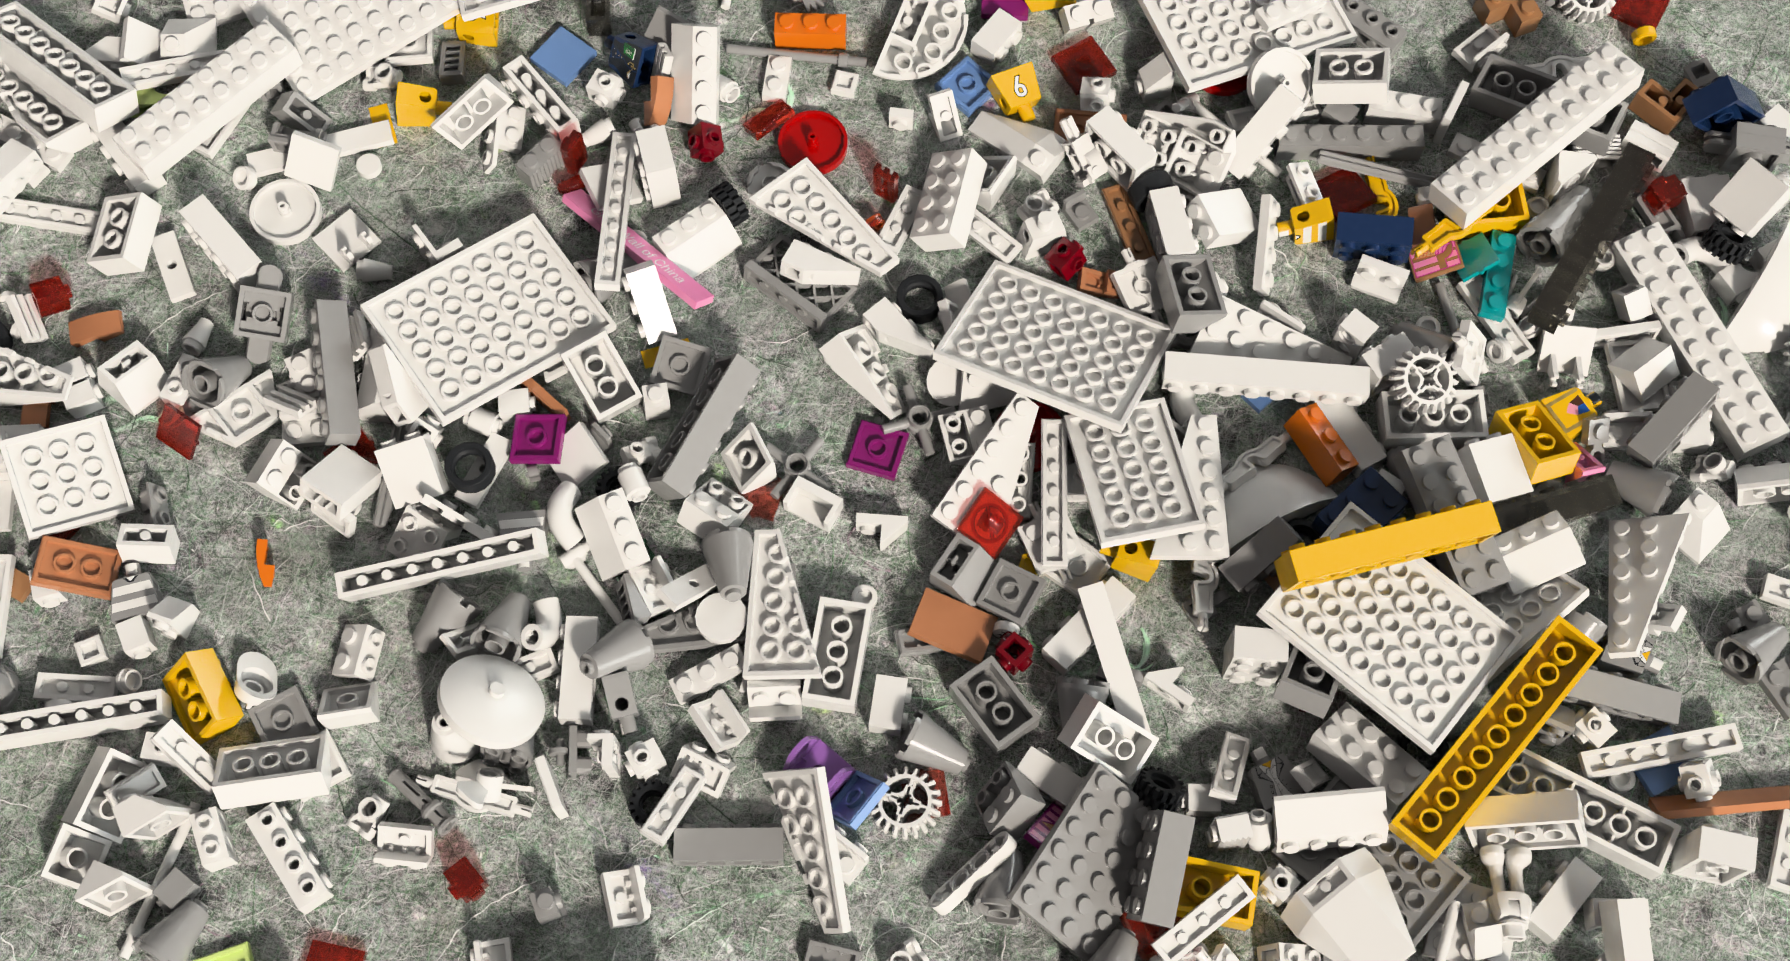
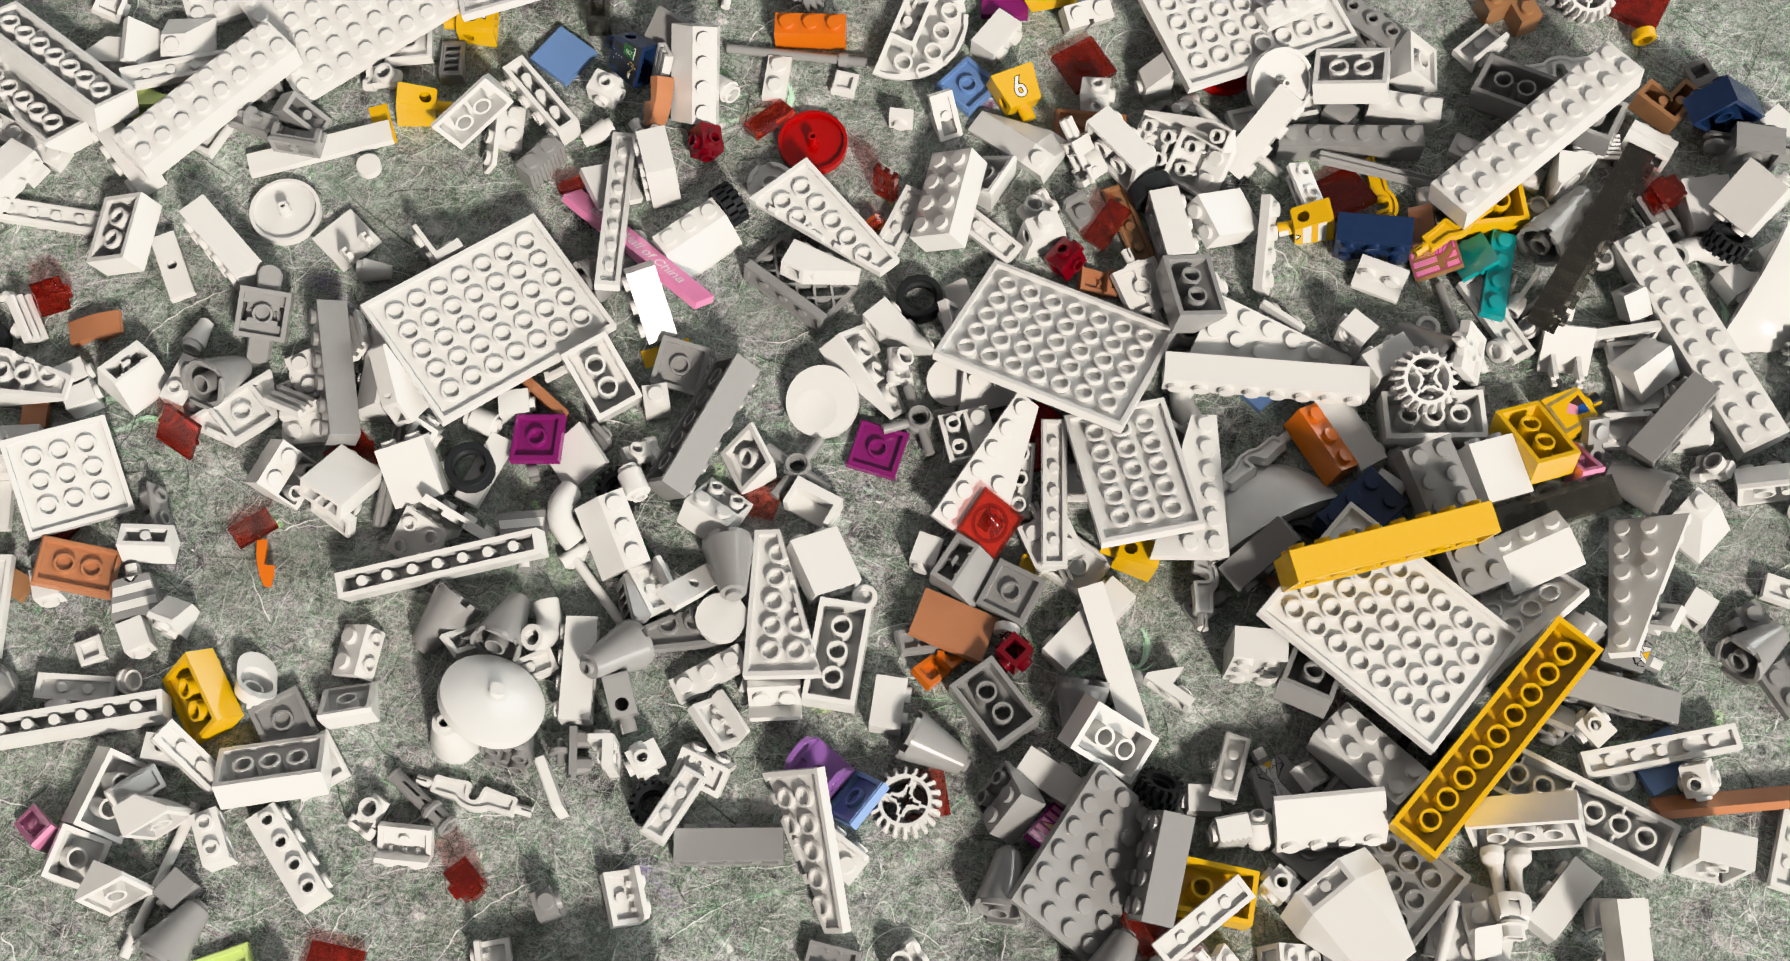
white tile [233,166,257,190] -> none
white tile [284,130,342,192] -> none
white piece [455,759,535,809] -> none
clear red plate [560,130,588,176] -> none
white slope [856,513,908,551] -> none
white beam [930,831,1017,915] -> none
white tile [1432,80,1470,145] -> none
none -> bright pink slope [13,804,59,852]
none -> light grey hips [228,106,279,141]
none -> clear red piece [228,507,279,549]
none -> white piece [786,365,859,439]
none -> white brick [786,526,862,605]
none -> white plate [885,346,914,387]
none -> white brick [909,531,944,575]
none -> orange slope [910,650,966,692]
none -> clear red tile [1082,198,1131,252]
none -> white slope [1389,30,1437,92]
none -> white brick [1681,587,1719,633]

